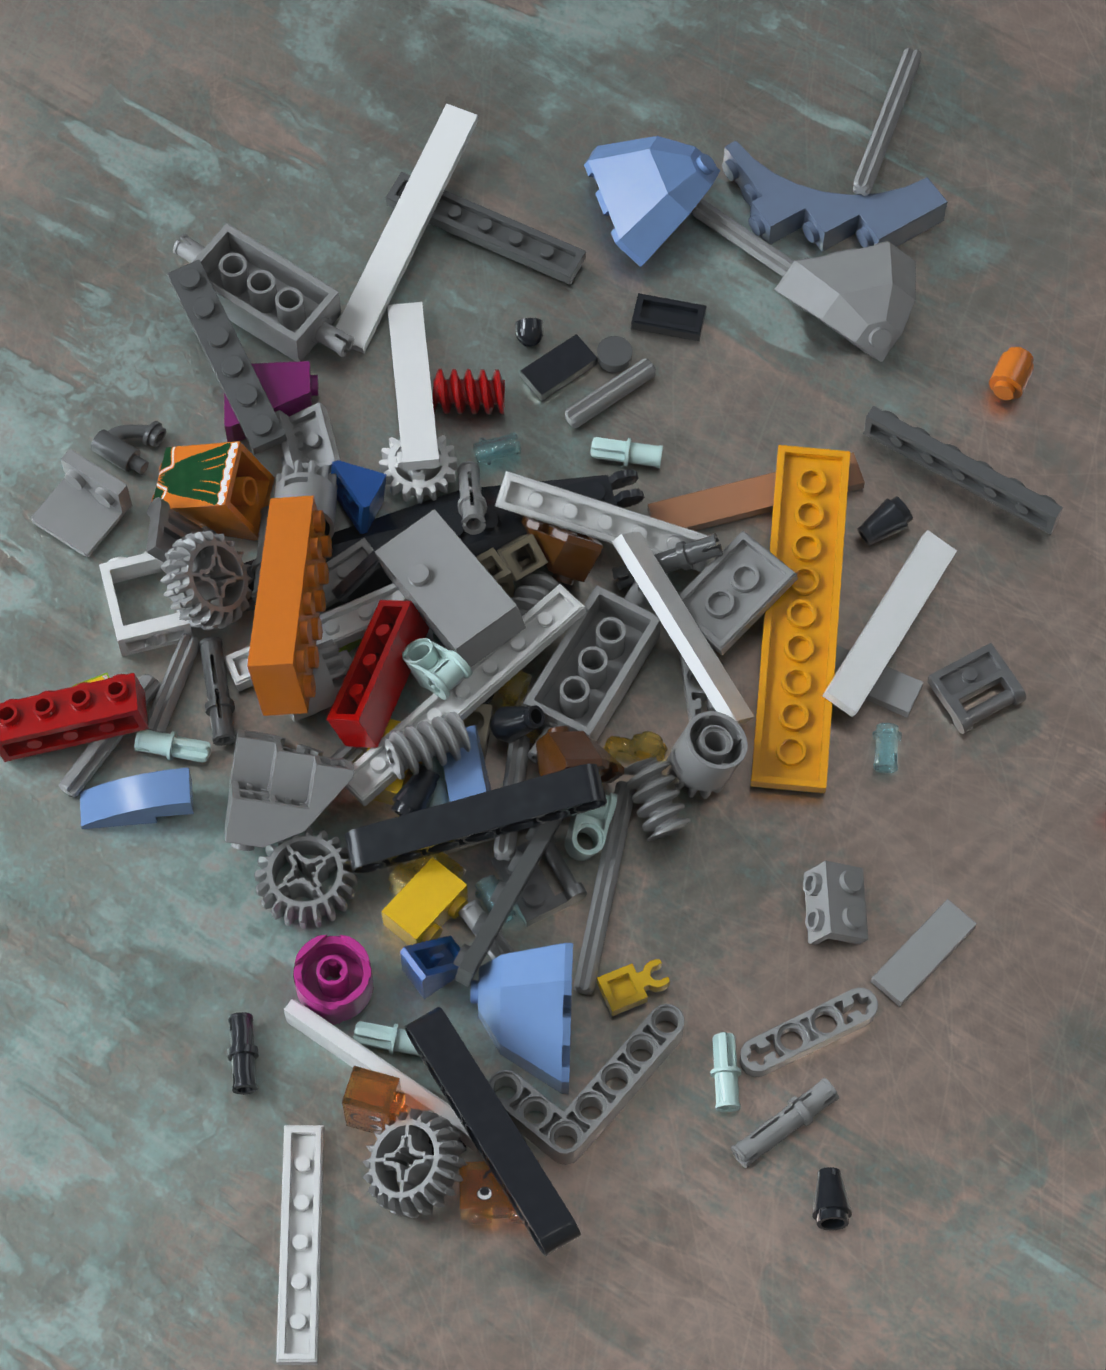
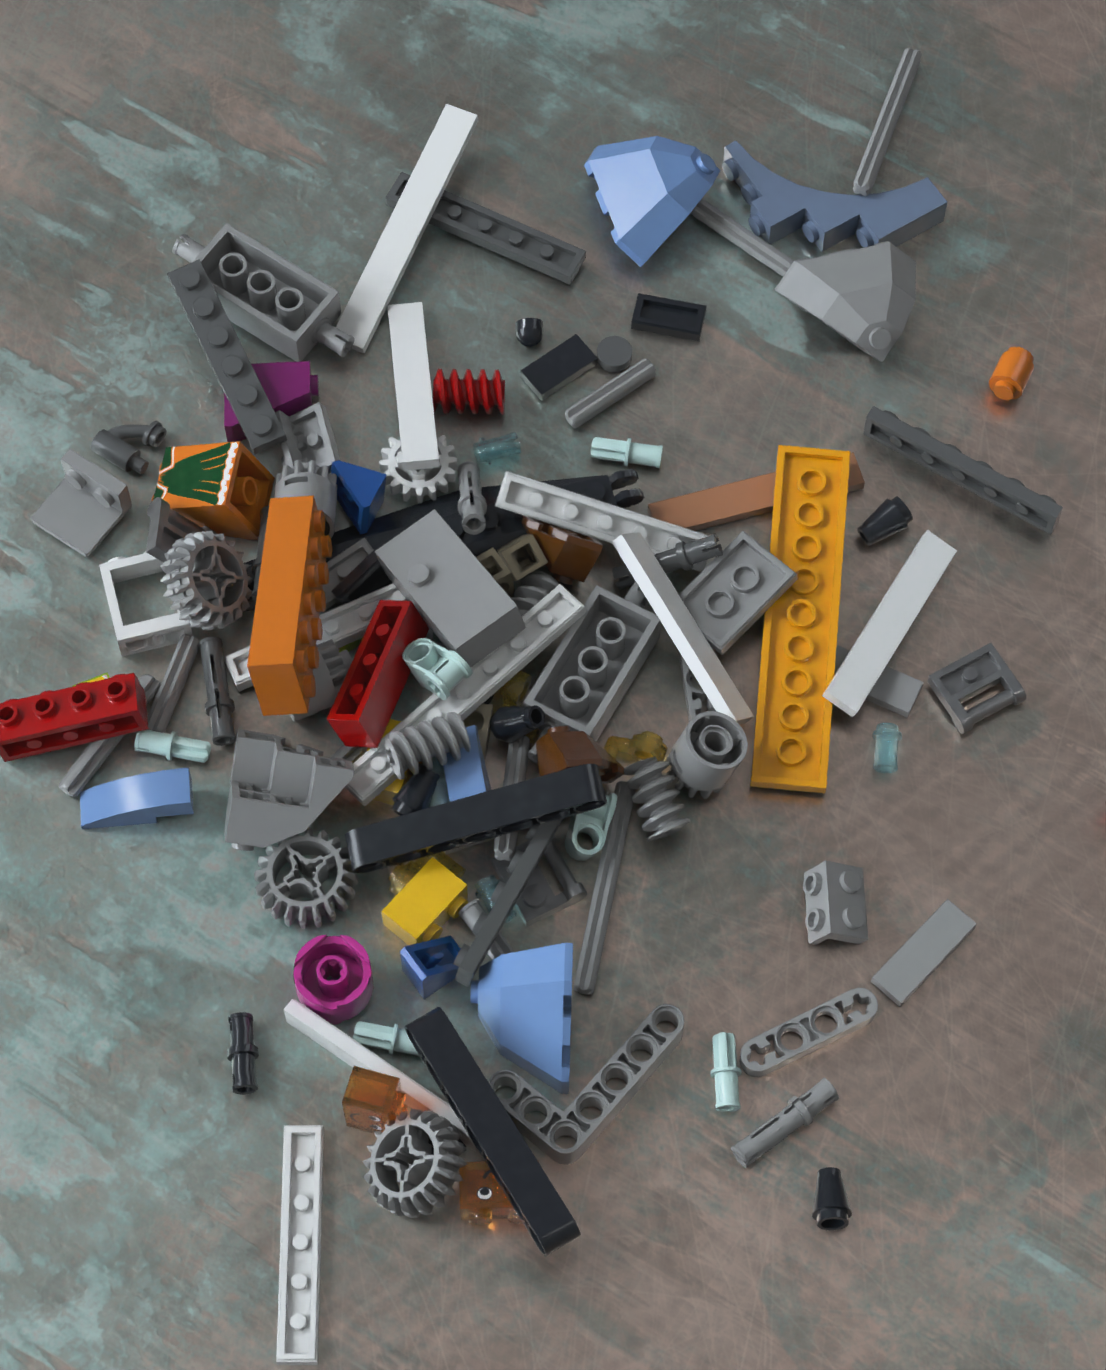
yellow plate [597,959,670,1016] -> none

